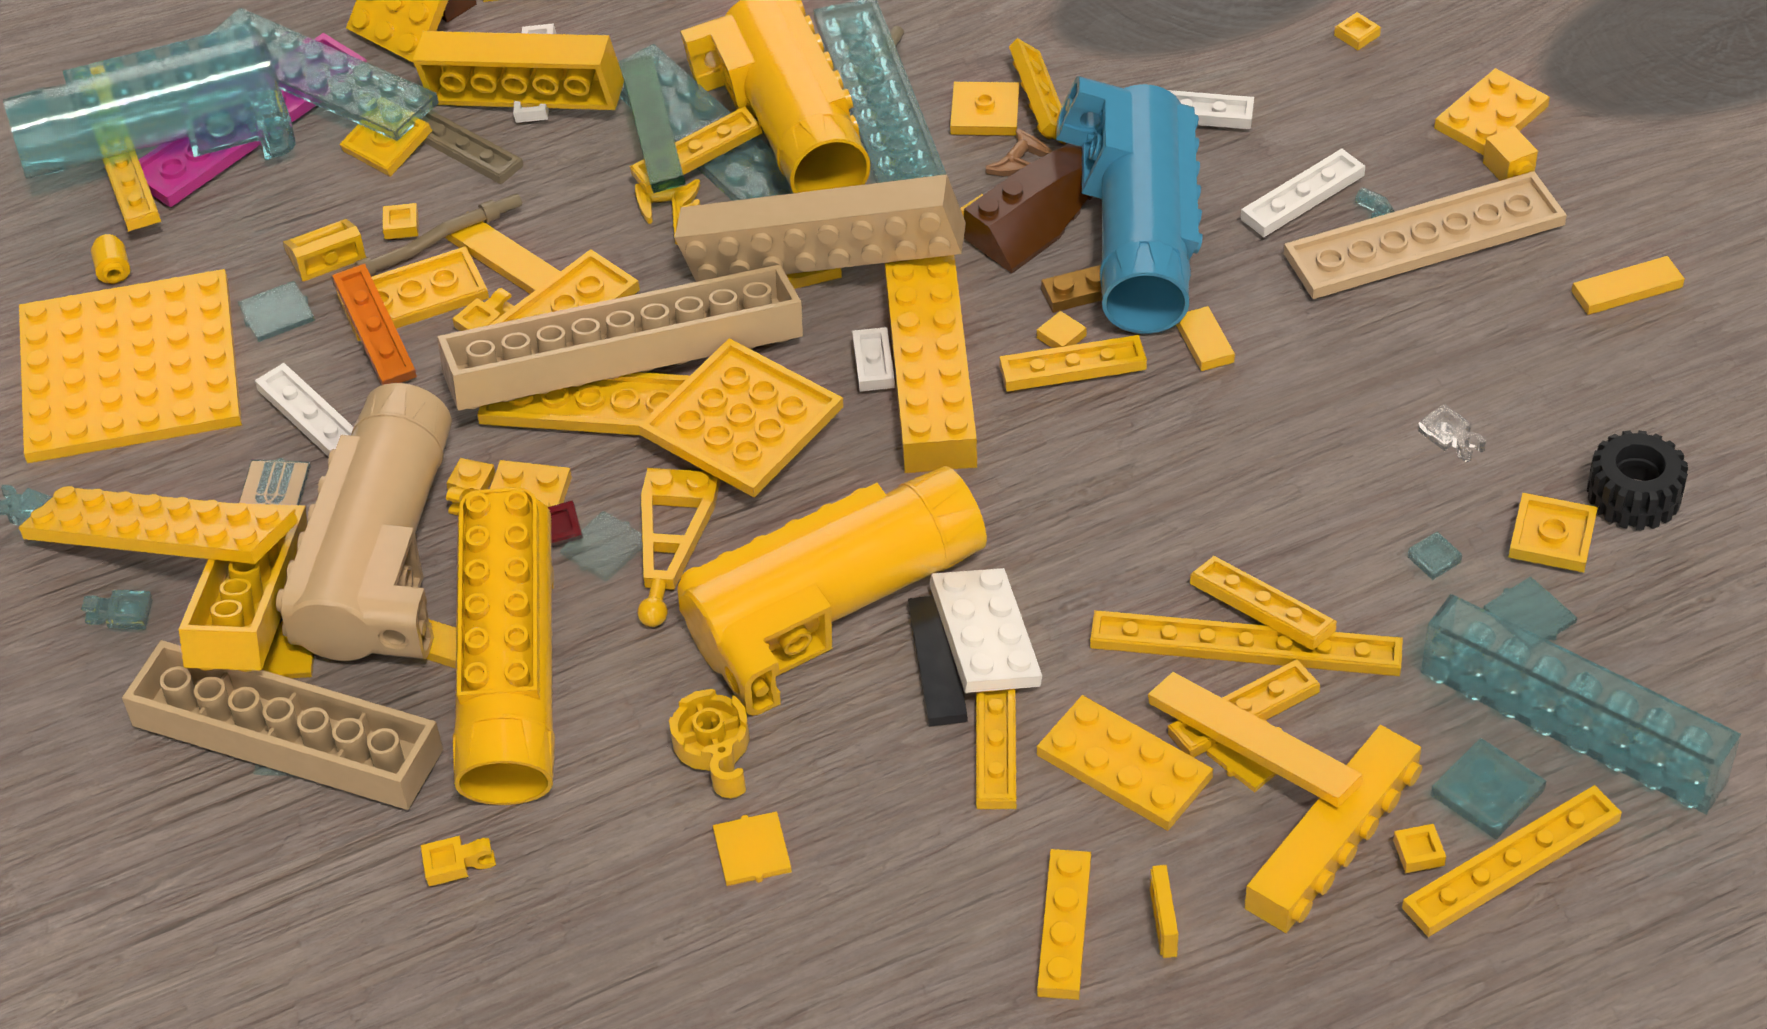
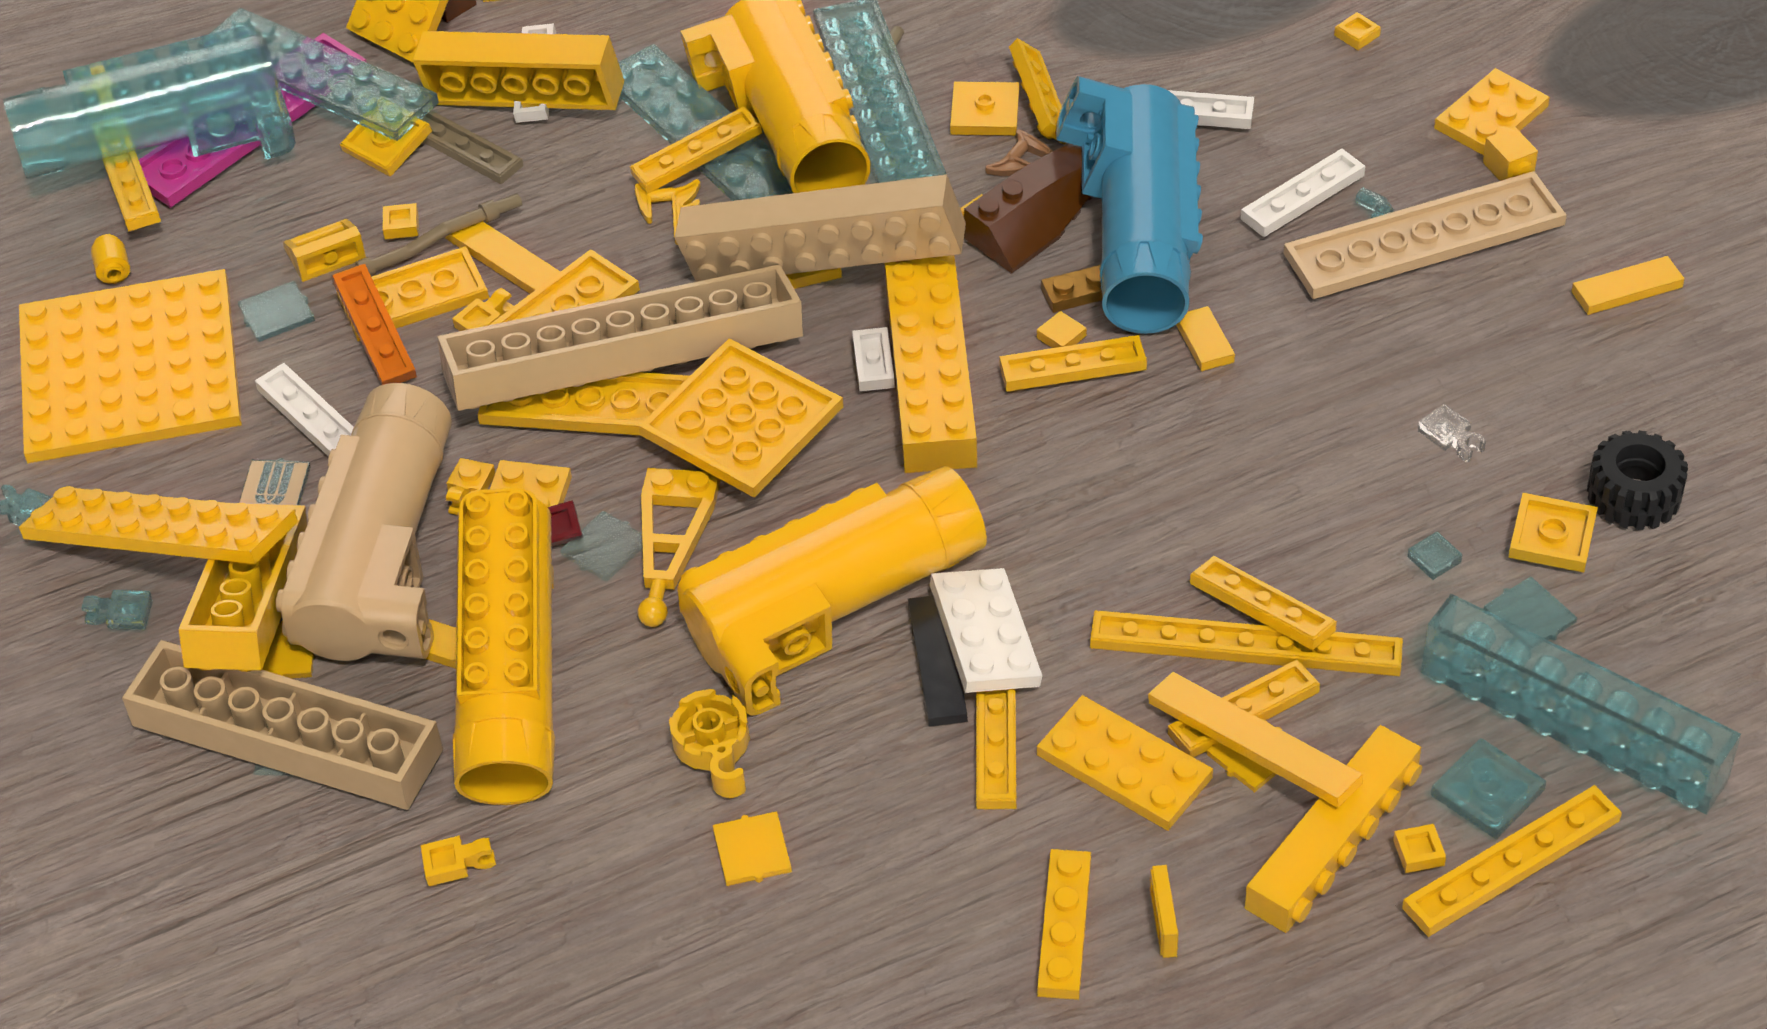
clear green tile [621,54,686,193] -> none

